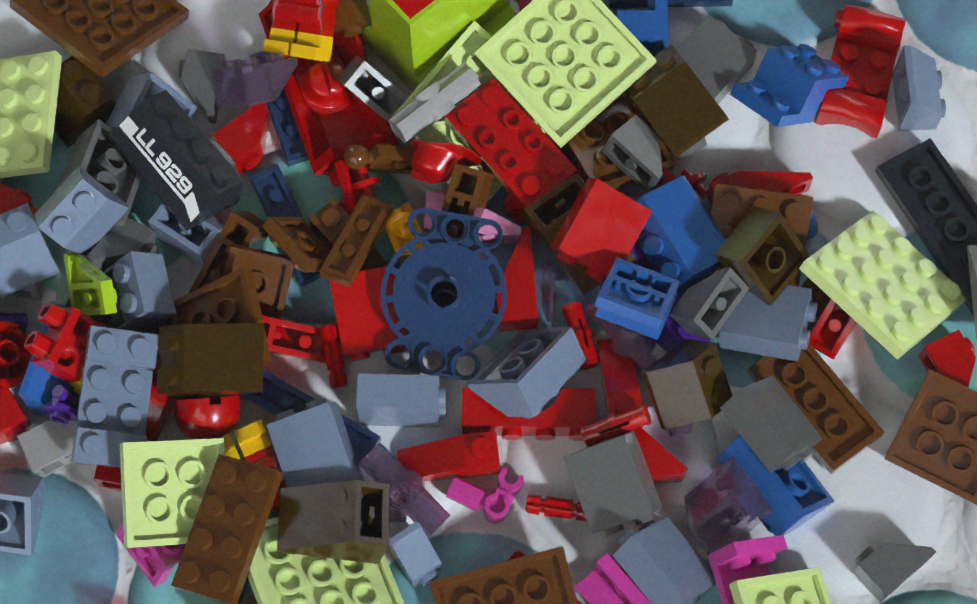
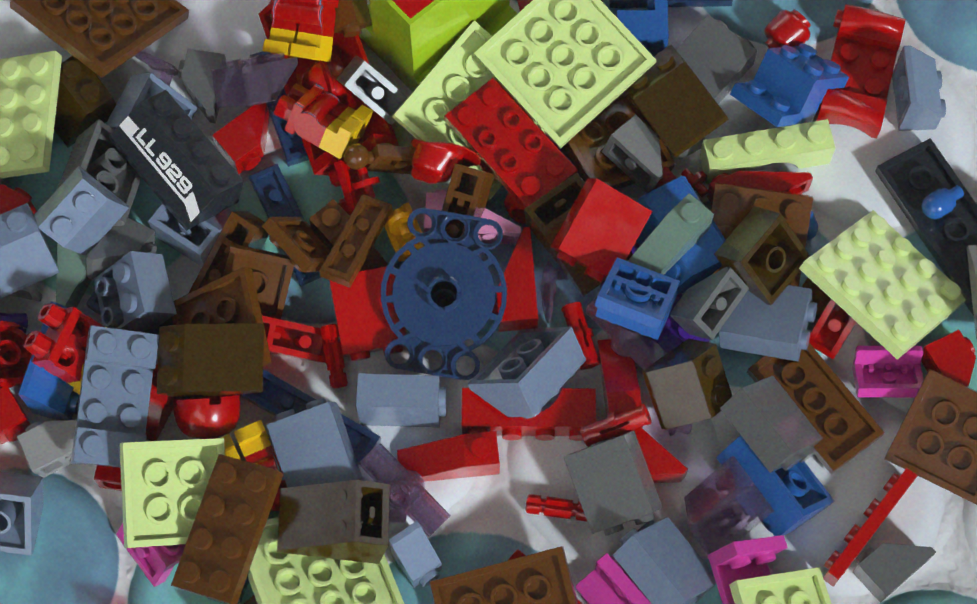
dark purple plate [45,385,79,424] -> none
lime wing [63,252,117,316] -> none
light grey piece [388,62,481,143] -> none
dark pink bar [446,467,524,524] -> none
none -> clear purple bar [134,51,178,86]
none -> red hips [274,83,373,159]
none -> sand green slope [628,193,714,275]
none -> yellowish green arch [700,119,836,184]
none -> red head [764,9,811,48]
none -> red plate [823,468,918,587]
none -> dark pink bracket [852,346,924,398]
none -> blue cylinder [922,185,964,219]

